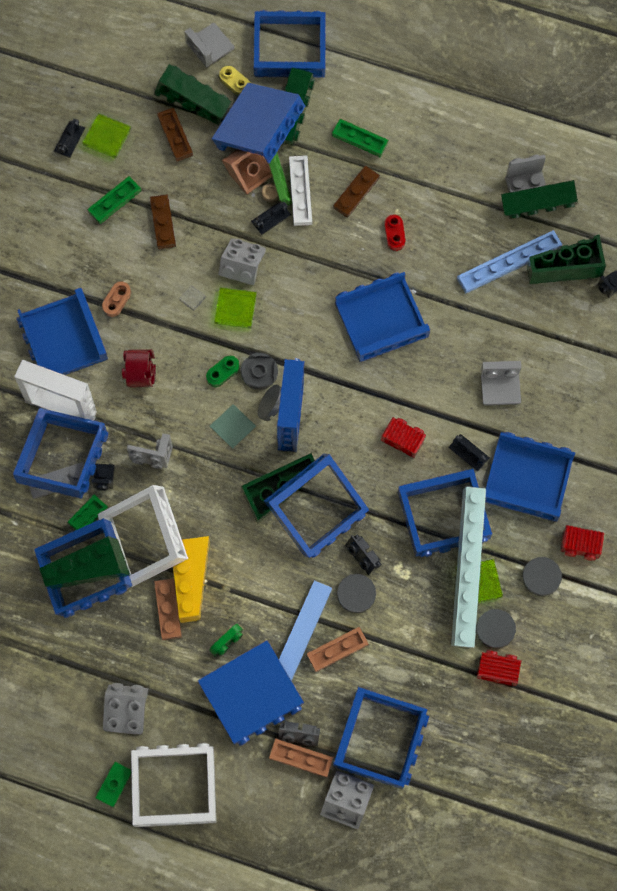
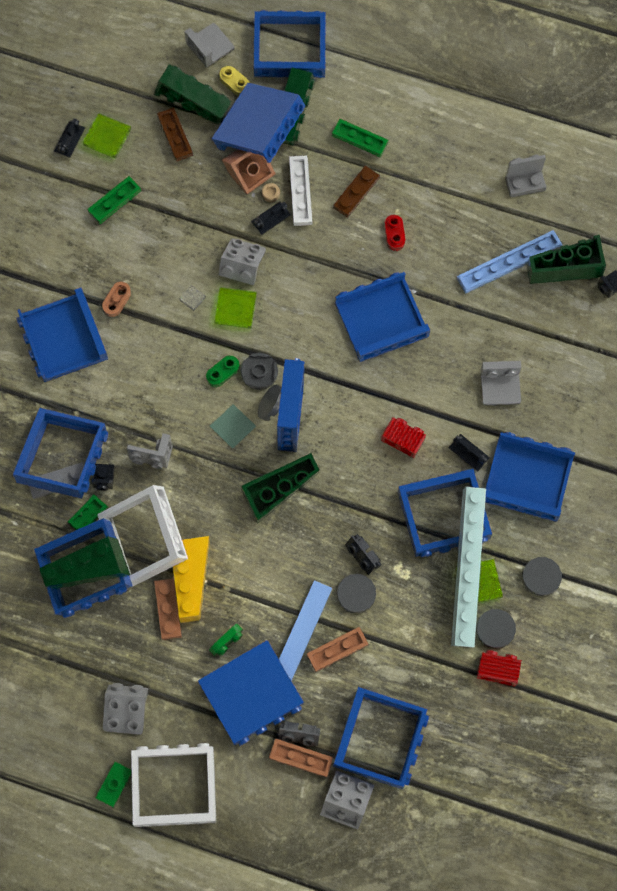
white window [15,360,97,421] -> none
dark red brick [122,349,156,388] -> none
reddish brown plate [150,194,176,249] -> none
blue window [264,453,369,558] -> none
bright green tile [269,153,292,206] -> none
dark green wedge [501,180,578,219] -> none
red brick [560,525,605,561] -> none

